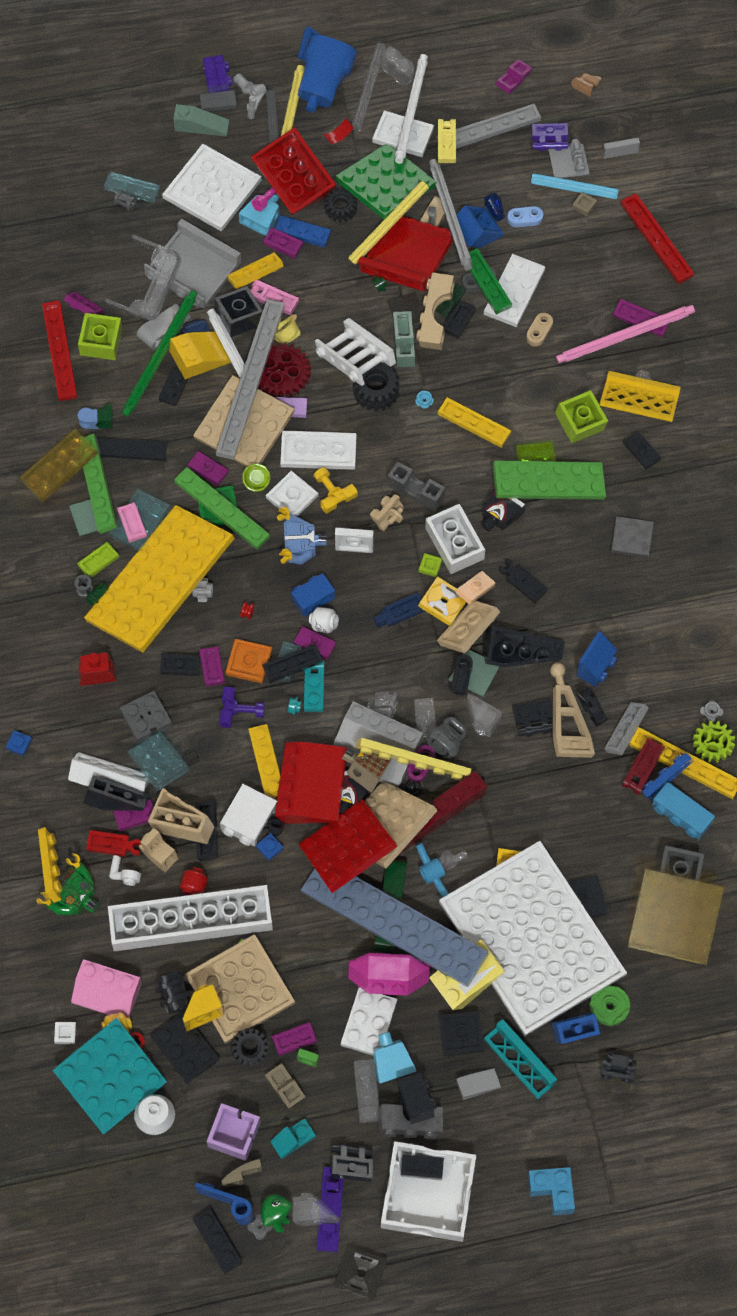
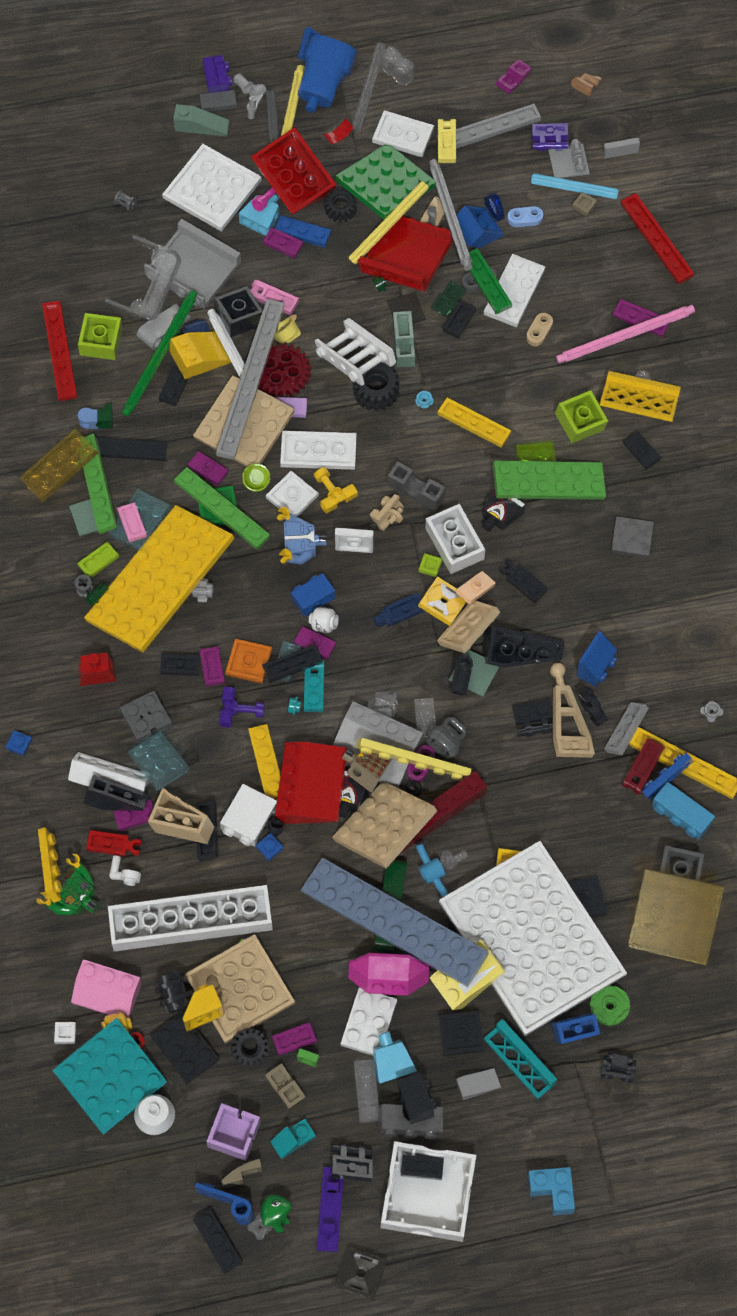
magenta plate [64,291,104,315] -> none
clear light blue tile [104,171,160,203] -> none
tan brick [139,828,179,872] -> none
red head [180,867,208,896] -> none
yellow plate [227,252,284,290] -> none
red bush [240,601,255,620] -> none
clear slope [293,1193,339,1227] -> none
red plate [298,799,398,893] -> none
white piece [395,54,428,164] -> none
tan arch [416,273,455,350] -> none
clear slope [466,694,502,737] -> none
lime gear [693,721,735,763] -> none

